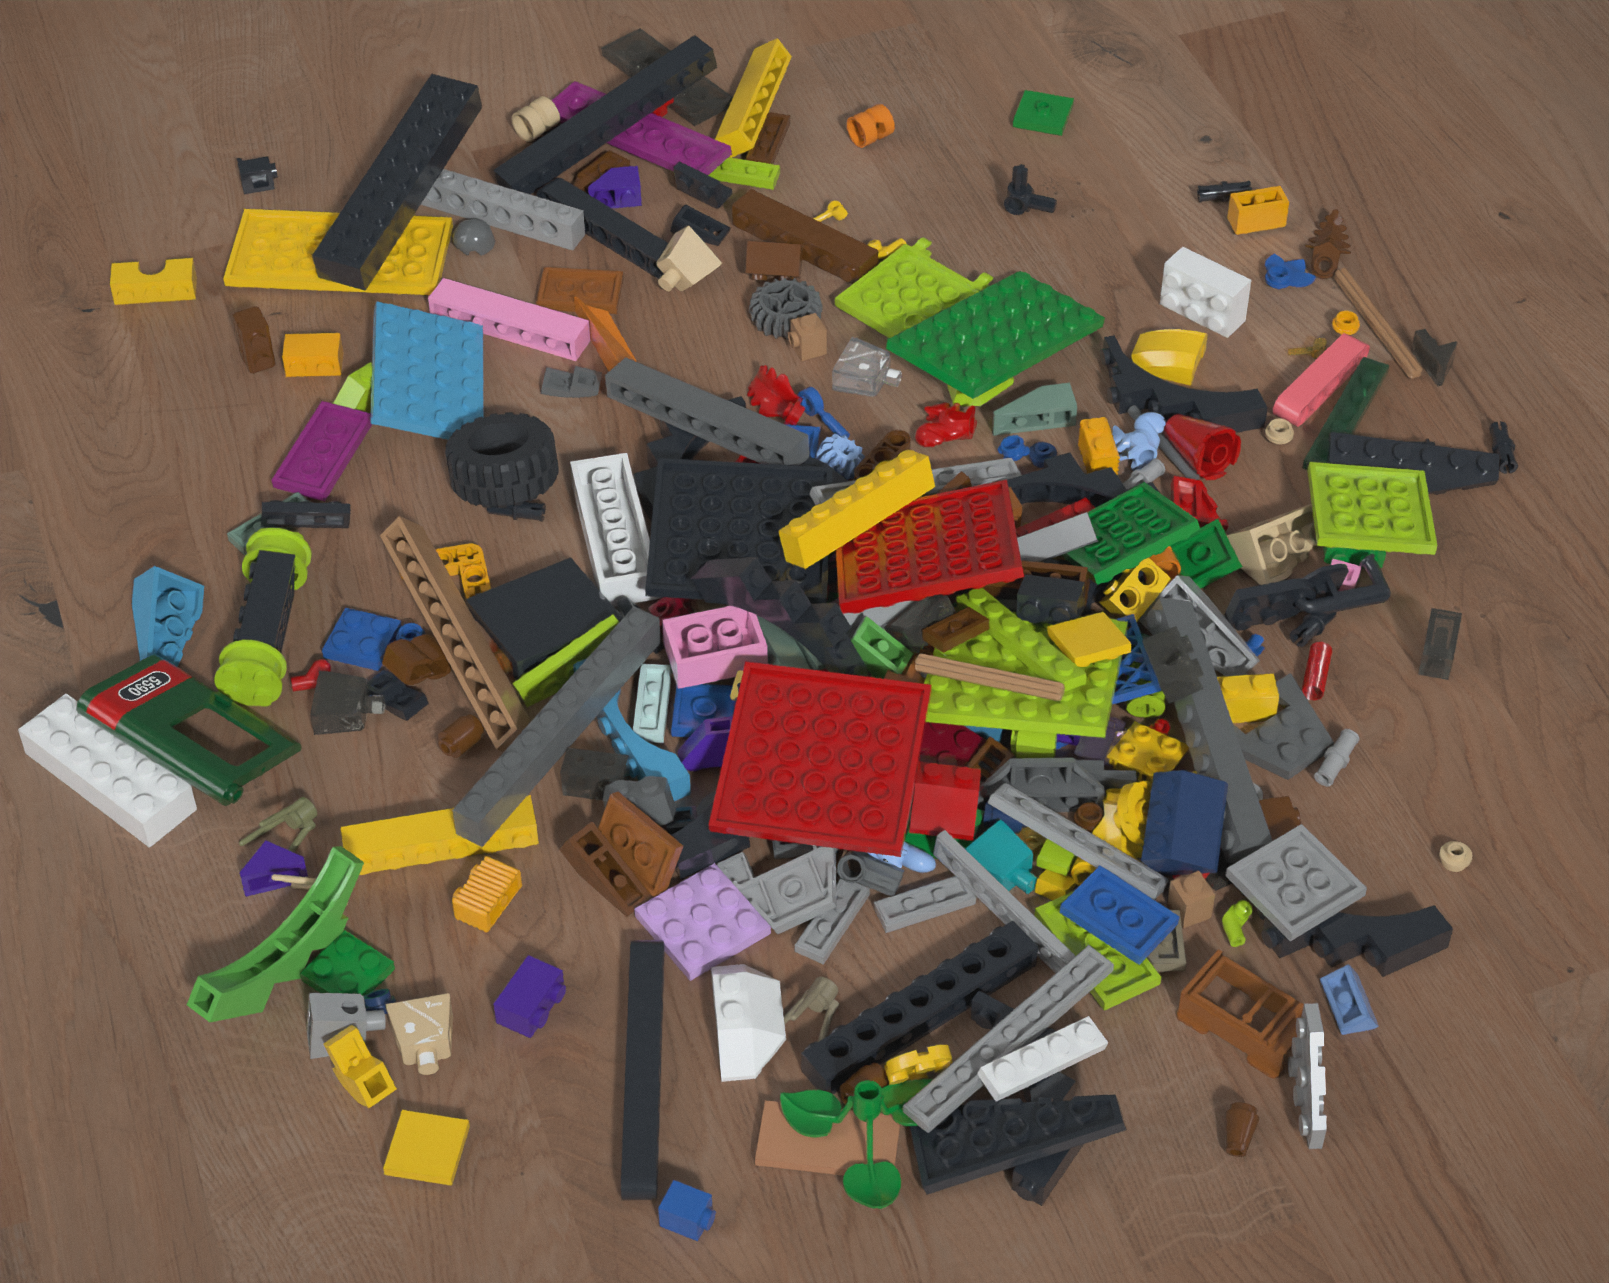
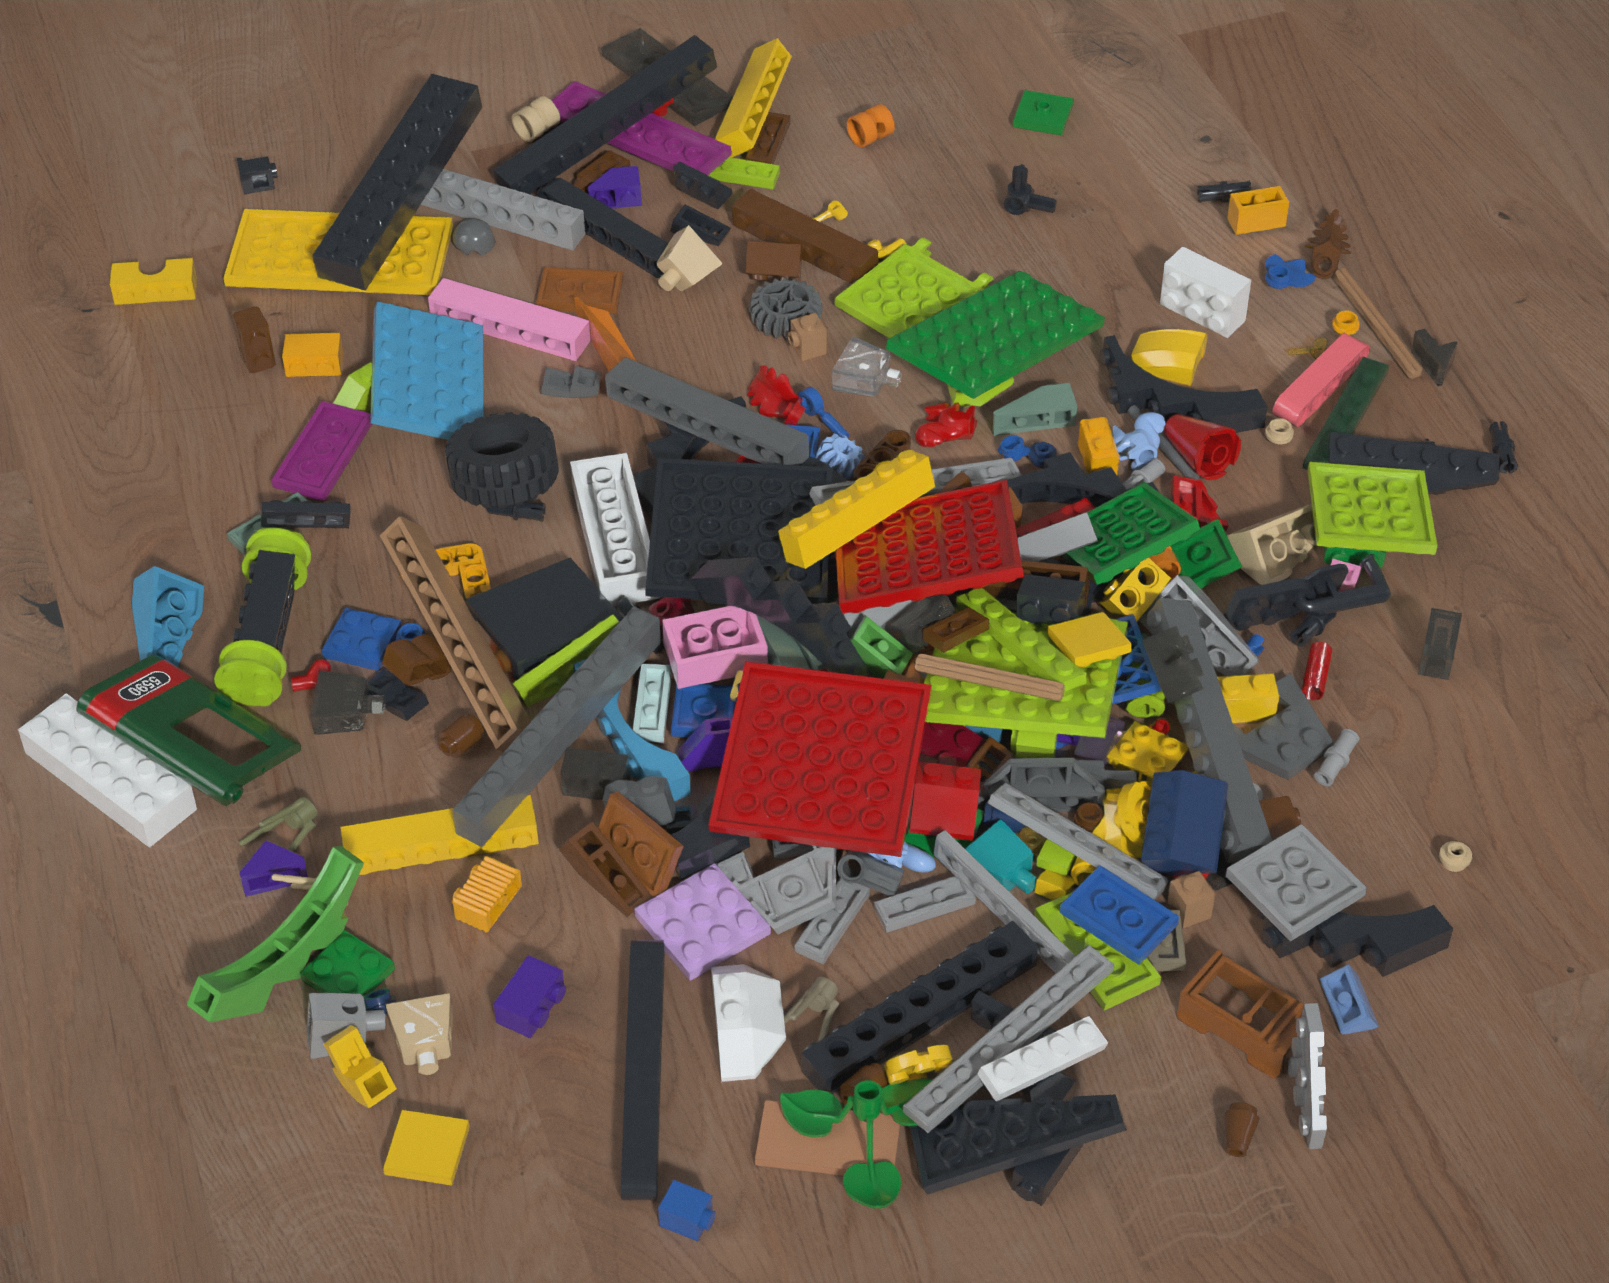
lime arm [1222,900,1252,947] -> none

